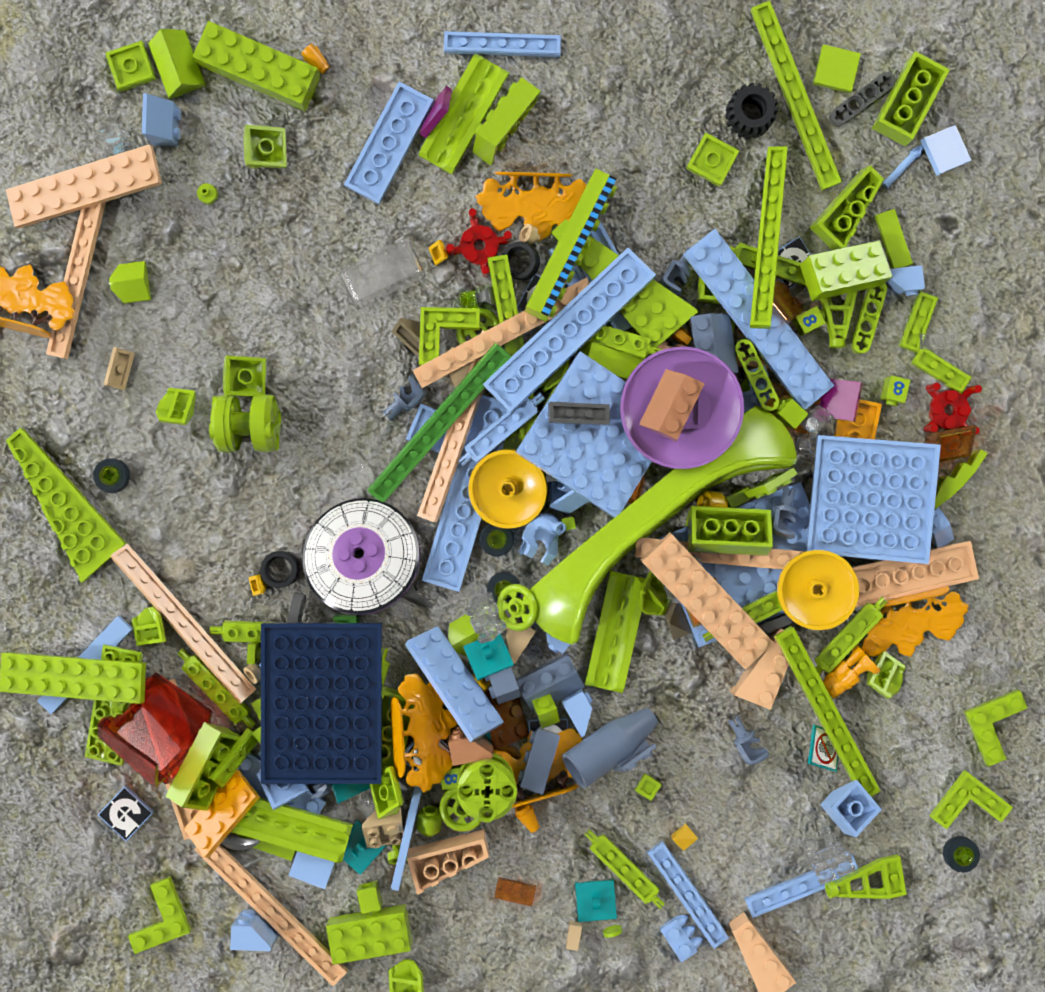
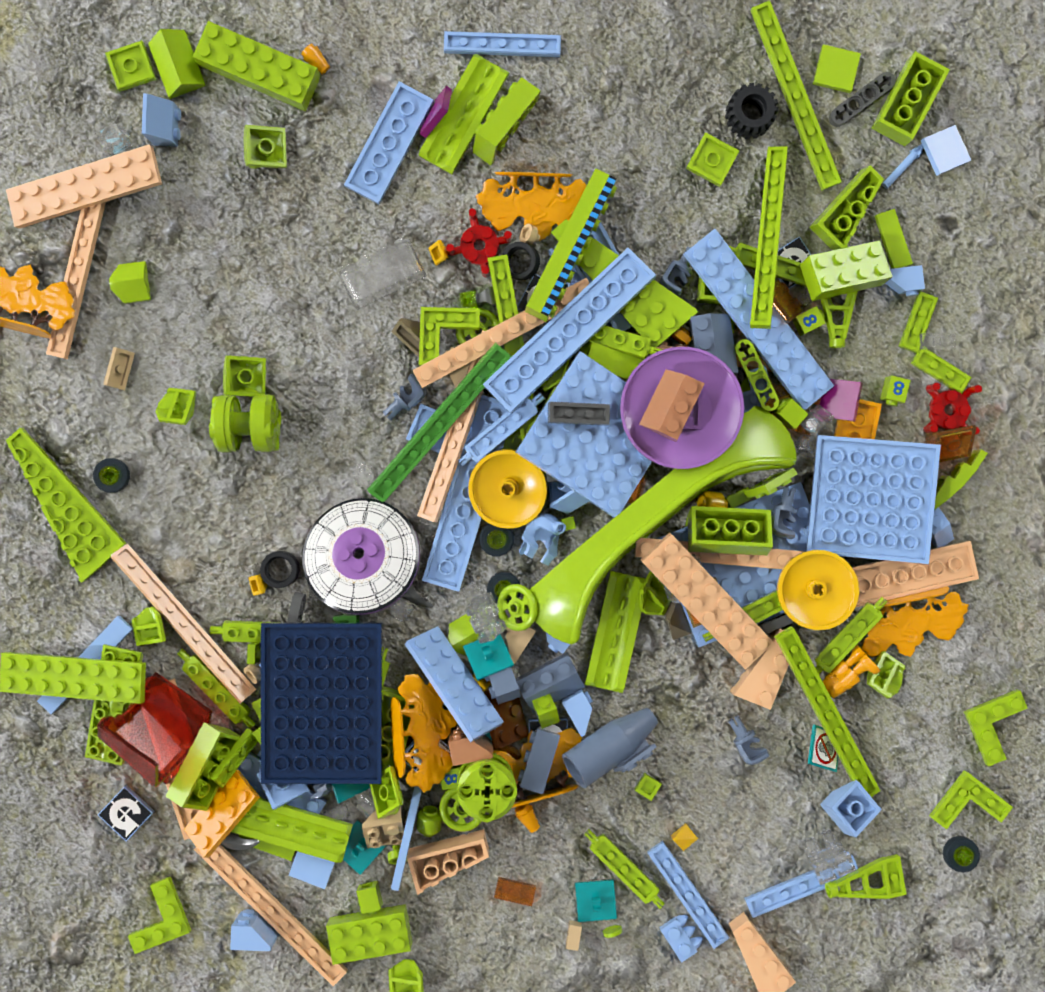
lime tile [197,183,218,205] -> none
lime beam [851,283,887,354] -> none

